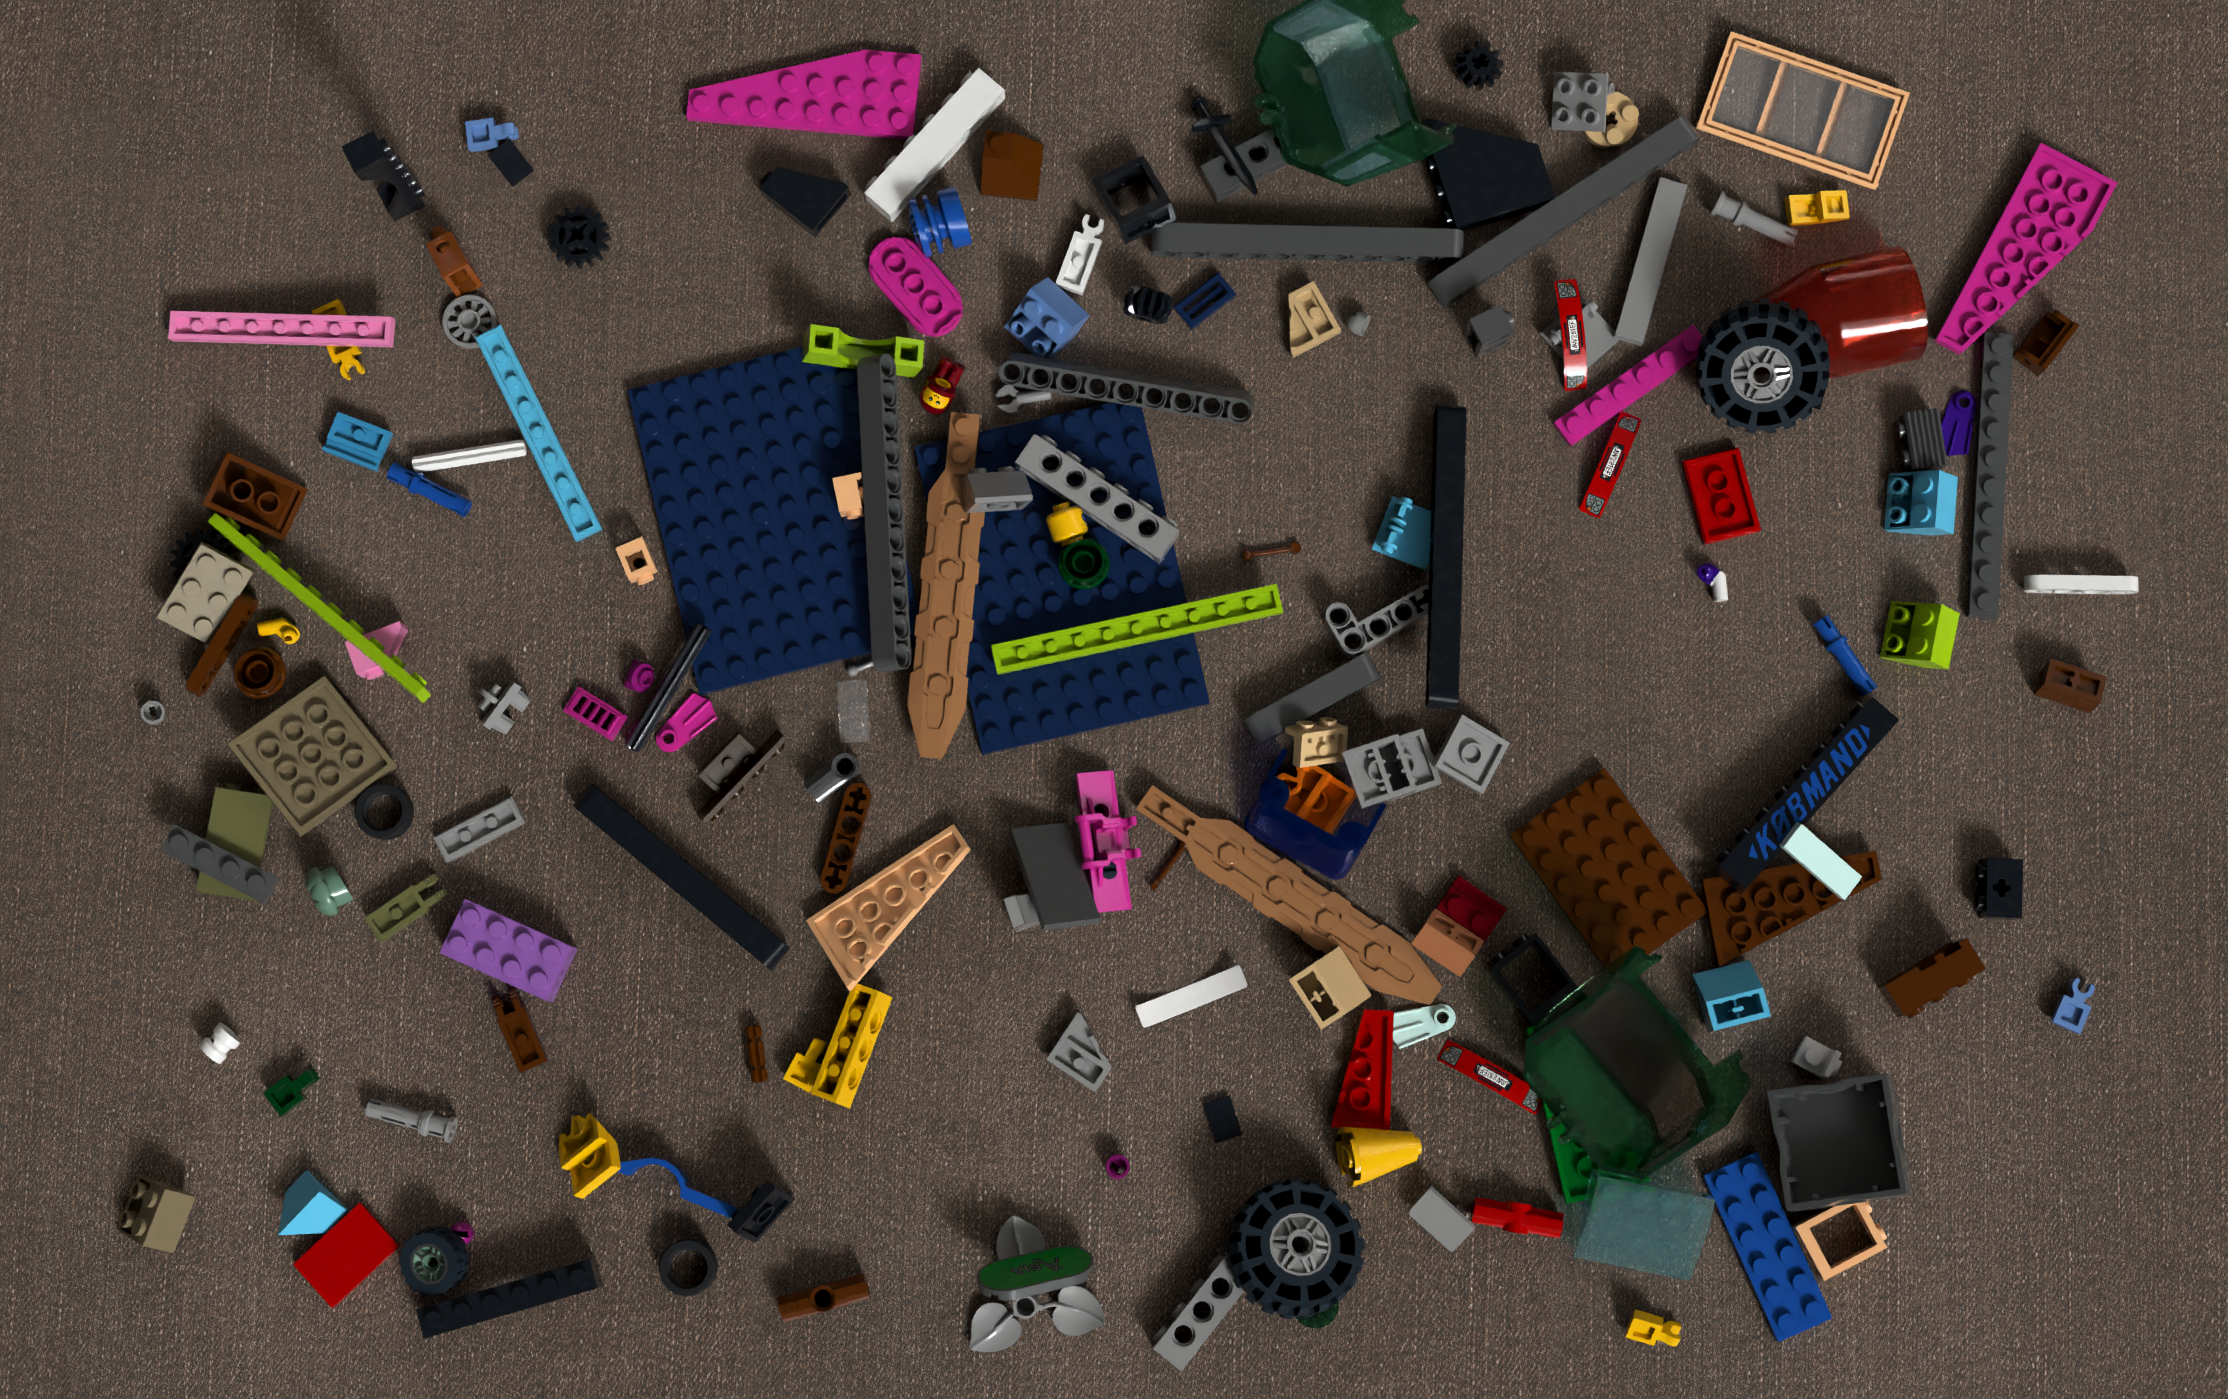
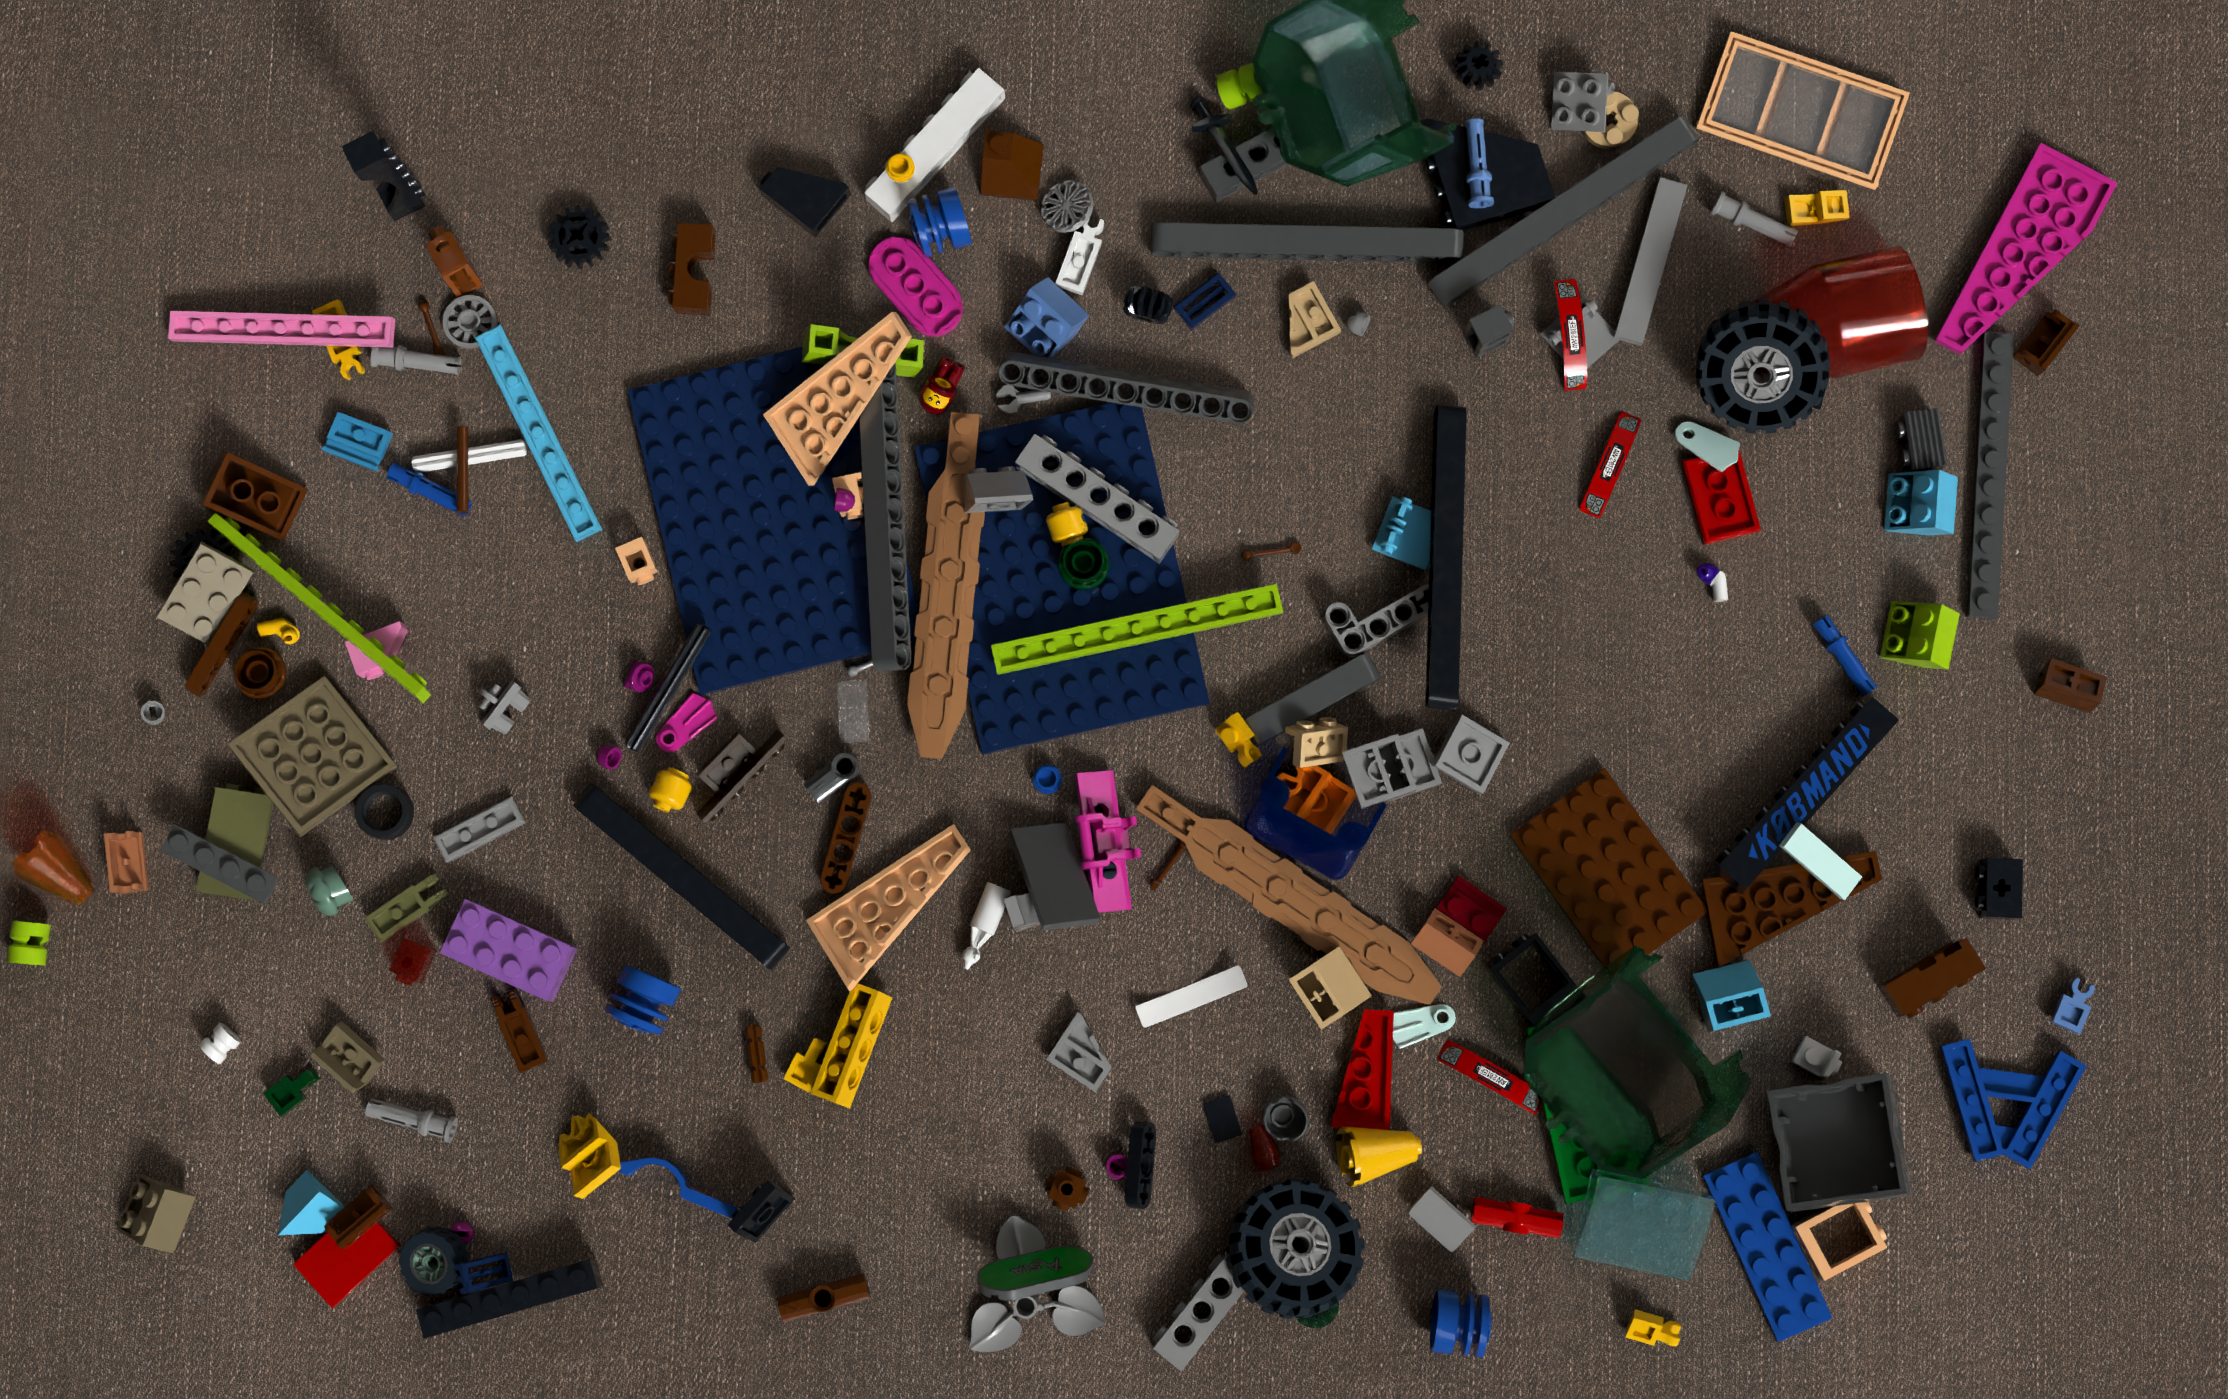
medium blue plate [465,117,519,152] -> none
black piece [488,139,534,187] -> none
dark pink slope [563,686,628,742] -> none
black tyre [659,1239,718,1297] -> none
dark pink wing [686,50,922,140] -> none
black window [1092,155,1177,244] -> none
dark pink plate [1553,325,1702,447] -> none
dark purple piece [1941,391,1976,456] -> none
white beam [2024,575,2139,594] -> none
none -> lime wheel [6,921,51,966]
none -> clear orange cone [11,829,96,906]
none -> nougat hinge [104,831,149,894]
none -> dark tan bracket [310,1021,385,1093]
none -> reddish brown hinge [324,1184,394,1249]
none -> light grey pin [371,345,461,375]
none -> clear red brick [389,938,437,986]
none -> reddish brown hinge [418,301,446,356]
none -> dark blue tile [454,1252,513,1294]
none -> reddish brown piece [457,426,469,513]
none -> magenta hinge [596,745,622,770]
none -> blue wheel [604,964,682,1035]
none -> yellow head [648,767,692,813]
none -> reddish brown arch [668,223,716,316]
none -> light nougat wing [763,312,912,486]
none -> magenta hinge [834,488,855,512]
none -> yellow plate [886,153,915,183]
none -> white wheel [963,882,1012,970]
none -> blue plate [1033,765,1062,794]
none -> light grey wheel [1041,180,1094,233]
none -> reddish brown brick [1045,1166,1090,1212]
none -> black beam [1124,1121,1156,1209]
none -> yellow plate [1215,712,1262,768]
none -> lime wheel [1217,61,1269,110]
none -> clear red cone [1249,1125,1282,1172]
none -> dark grey hair [1262,1096,1309,1142]
none -> blue wheel [1430,1289,1492,1358]
none -> medium blue pin [1465,118,1494,208]
none -> light aqua piece [1675,422,1740,472]
none -> blue plate [1939,1038,2087,1169]

